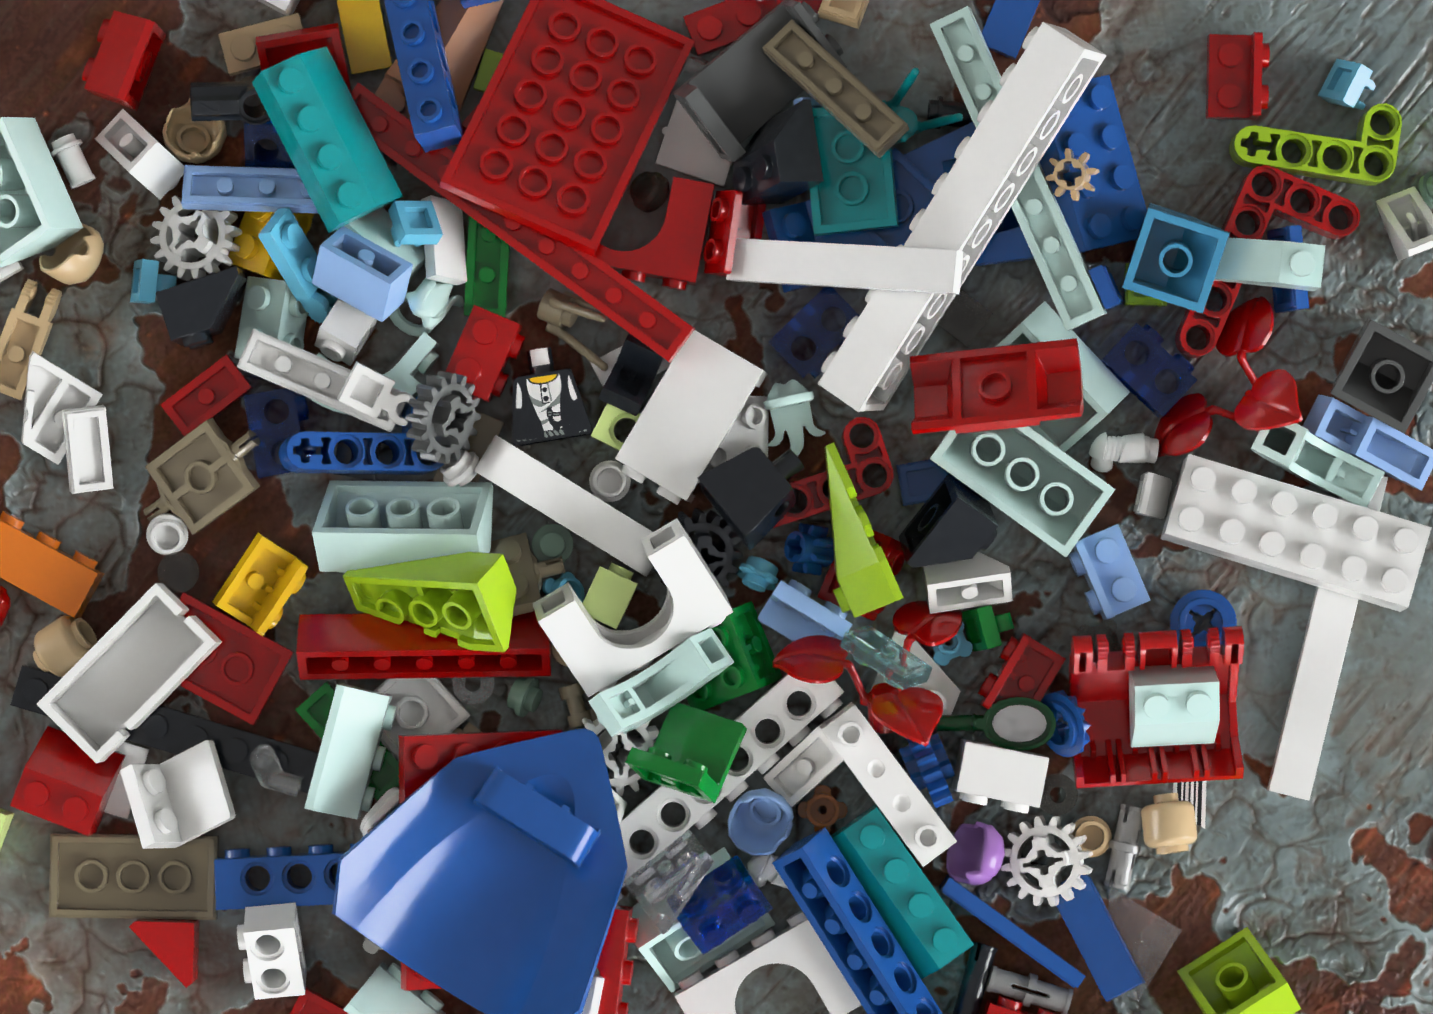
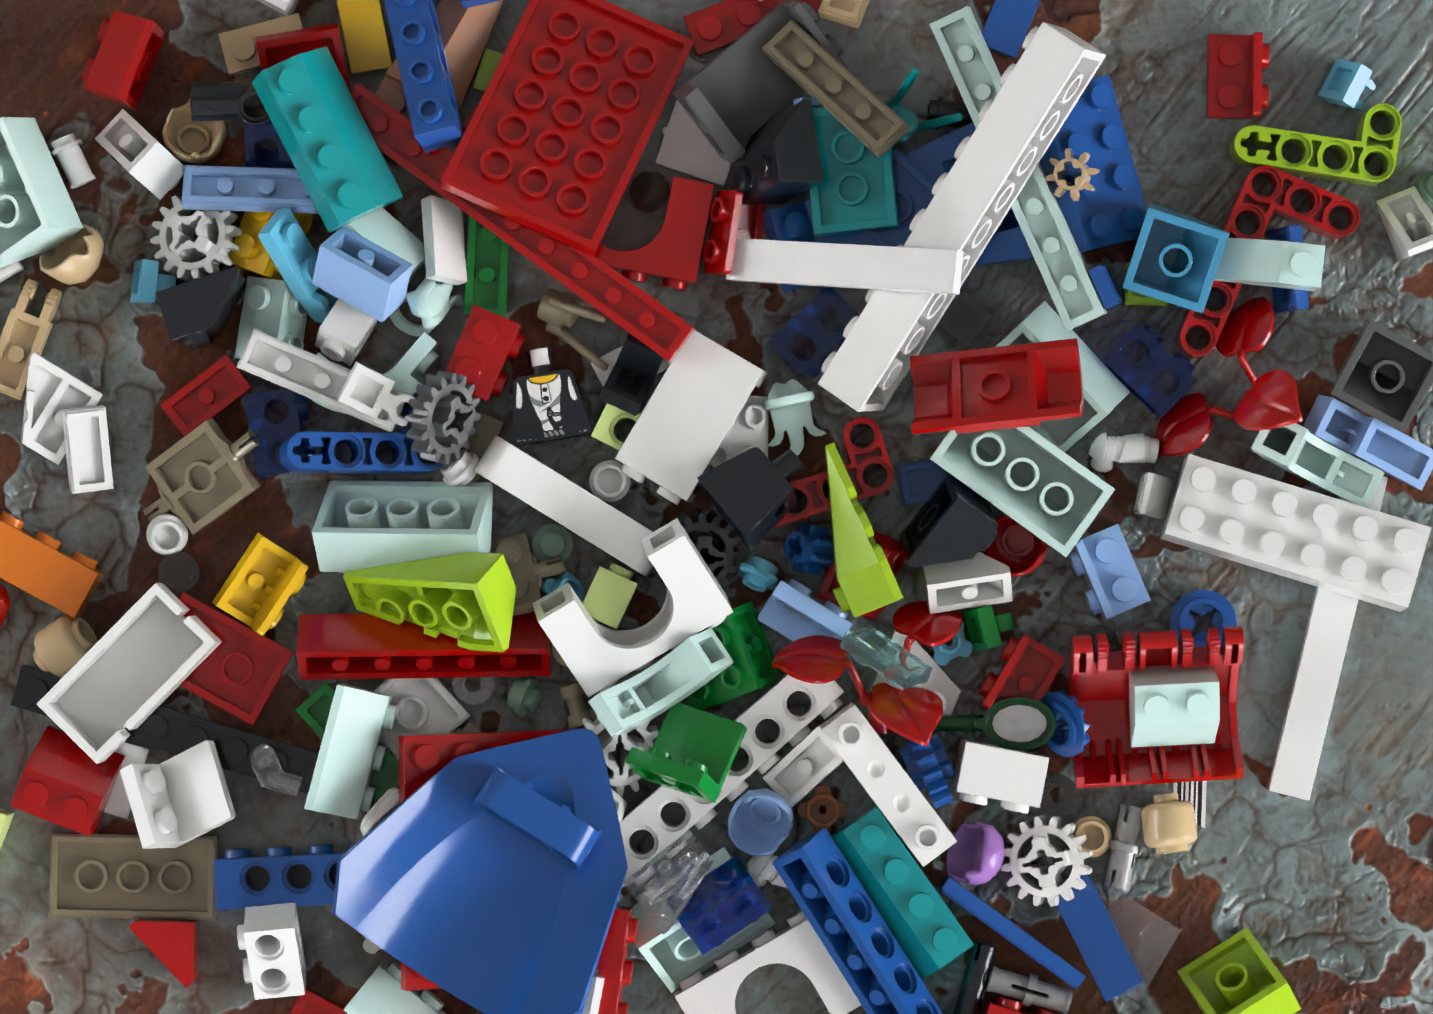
medium azure tile [388,200,443,247] -> none
none -> red hair [985,515,1048,577]

